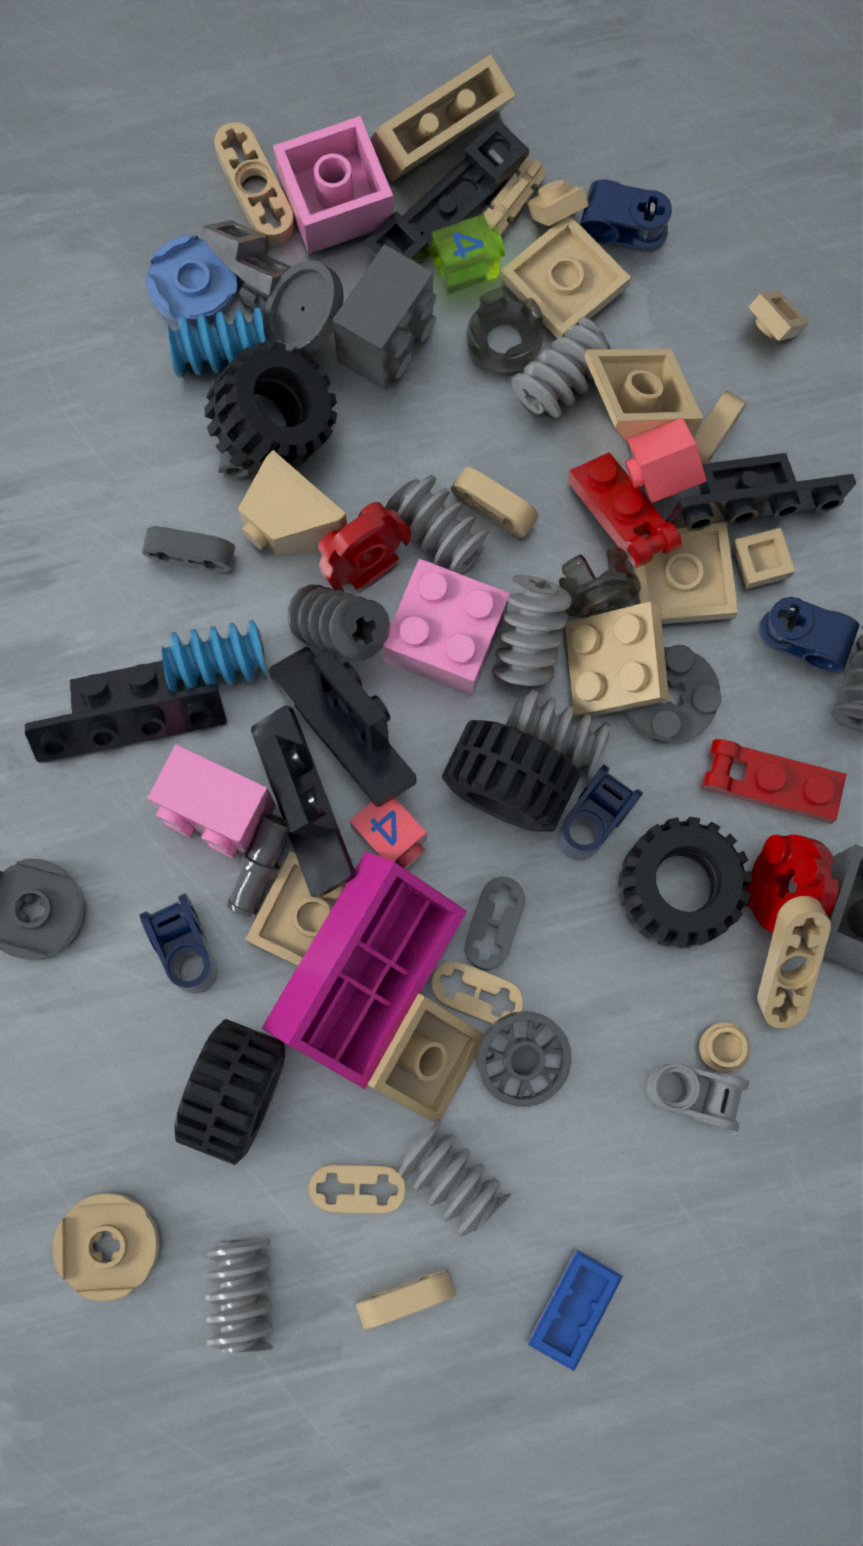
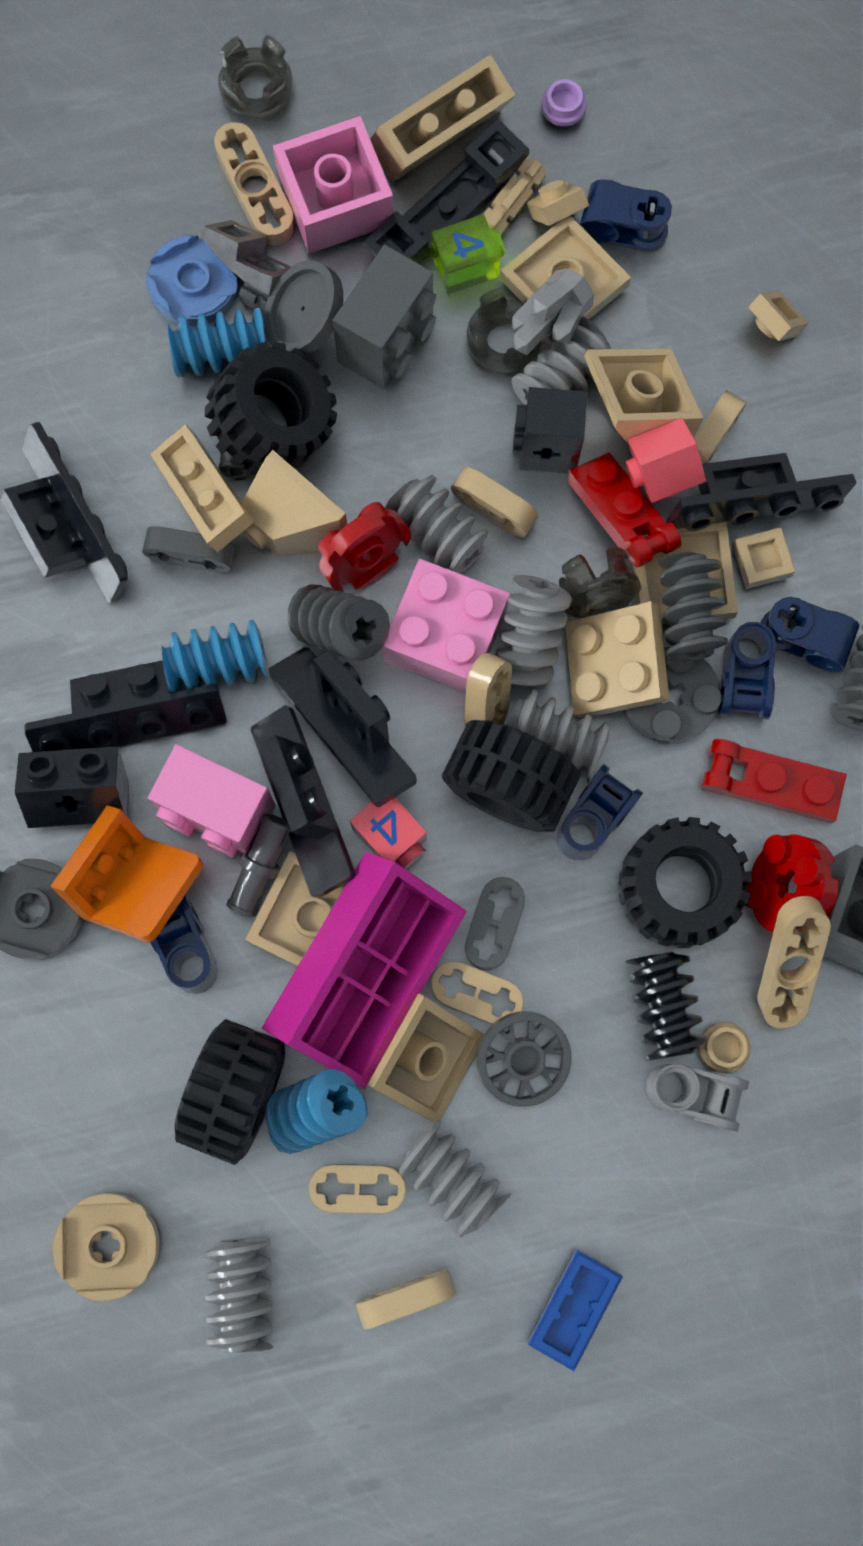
none -> black bracket [0,422,128,602]
none -> black brick [14,746,129,828]
none -> orange bracket [50,805,203,942]
none -> tan plate [150,424,254,553]
none -> clear smoke piece [218,35,293,118]
none -> dark azure piece [265,1069,368,1154]
none -> tan beam [464,652,512,727]
none -> light grey rock [512,268,594,355]
none -> black brick [512,387,588,474]
none -> lavender plate [541,79,587,126]
none -> black piece [625,952,707,1062]
none -> dark grey piece [659,552,728,661]
none -> dark blue piece [718,622,776,719]

